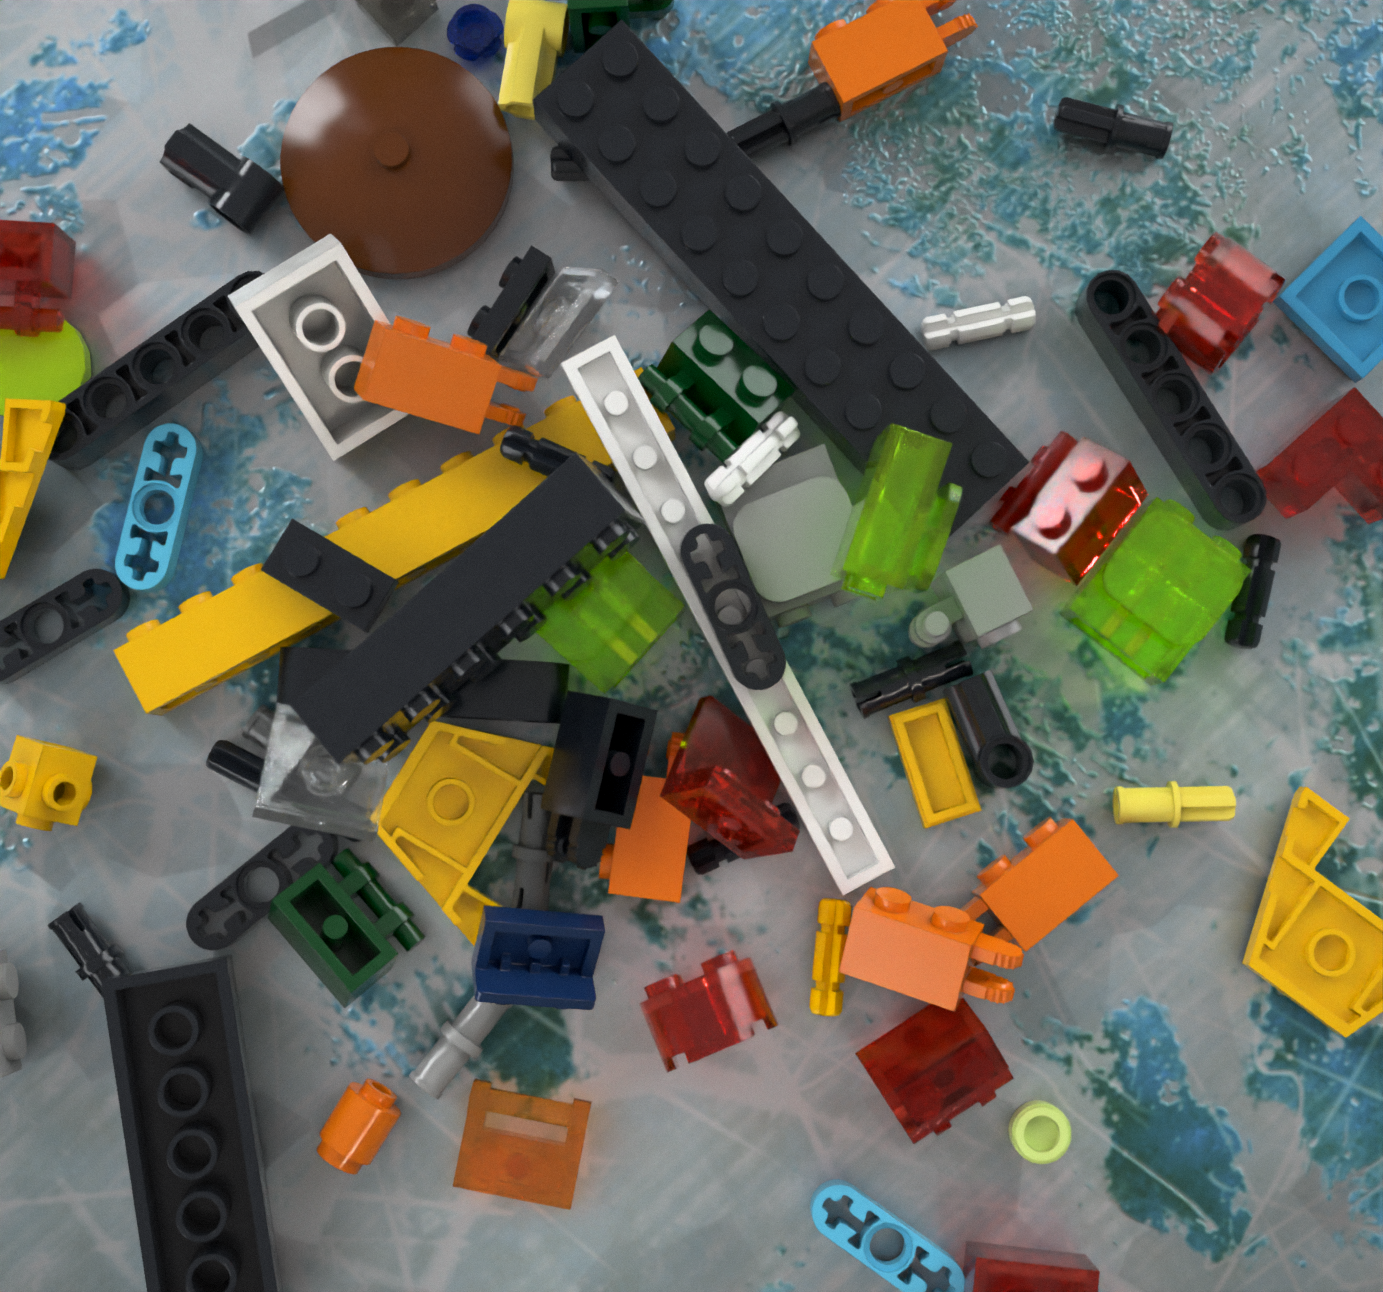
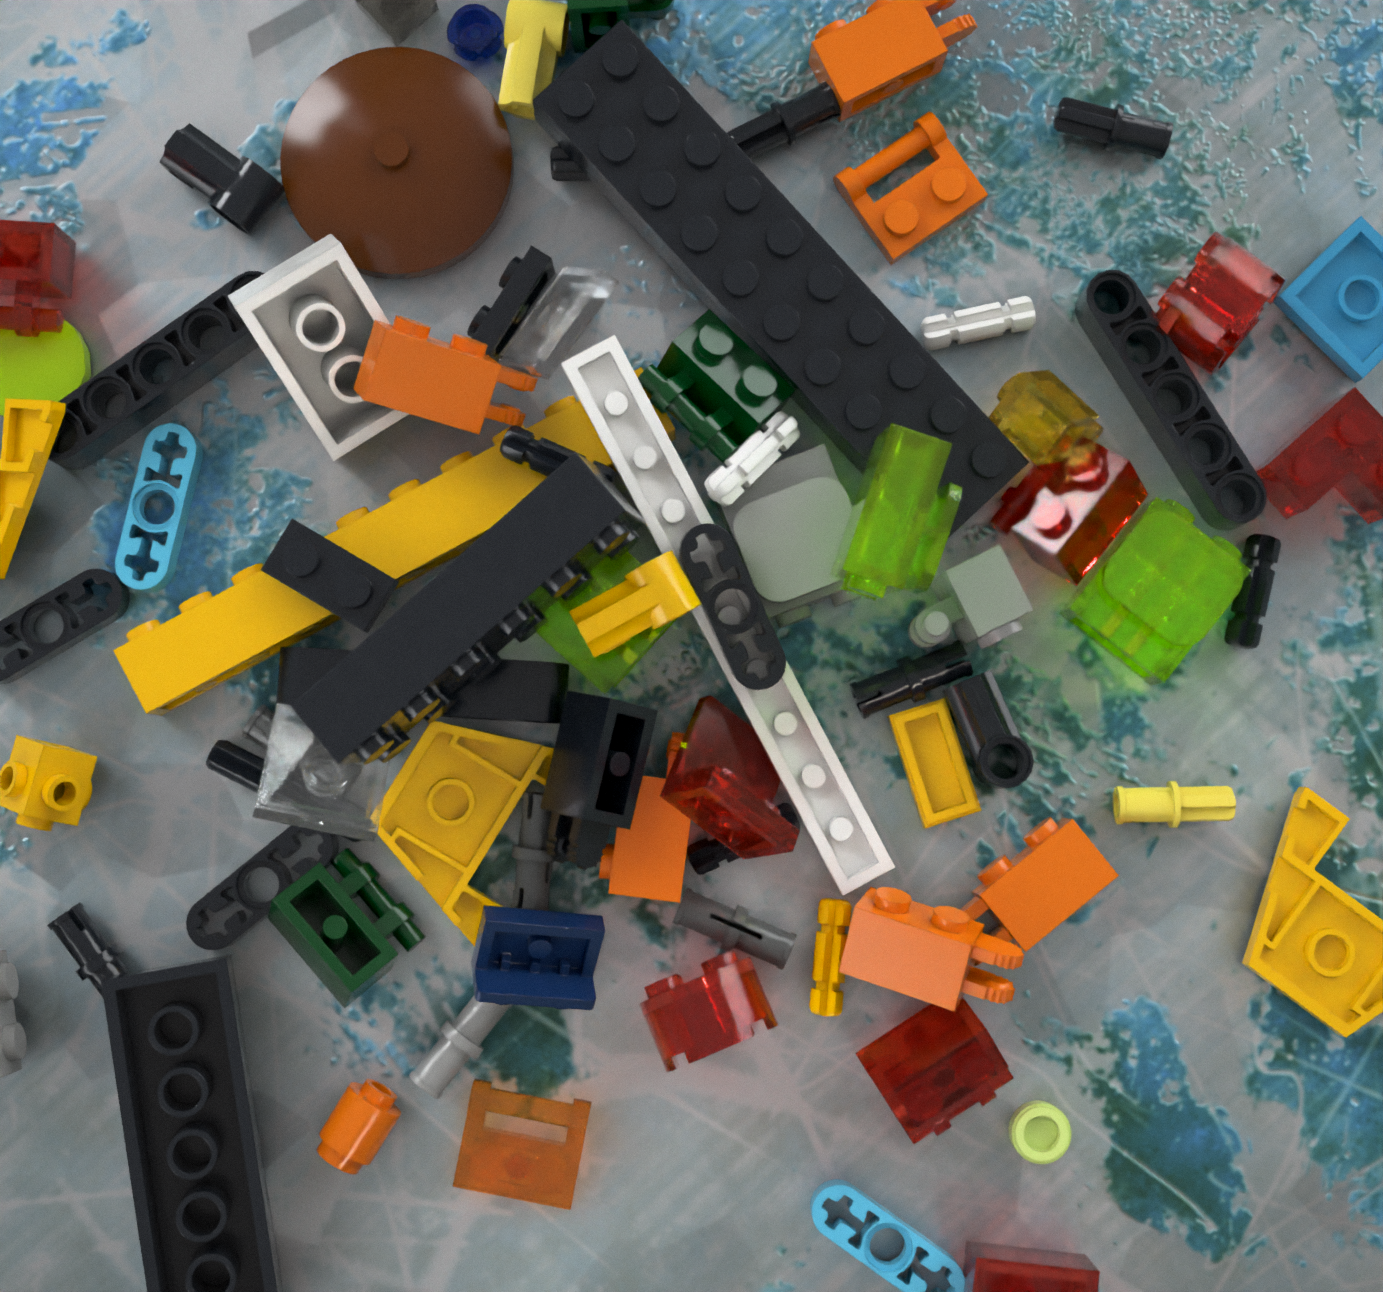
none -> yellow piece [569,550,701,658]
none -> dark grey pin [672,888,797,970]
none -> orange plate [833,112,988,265]
none -> clear yellow brick [988,370,1104,466]

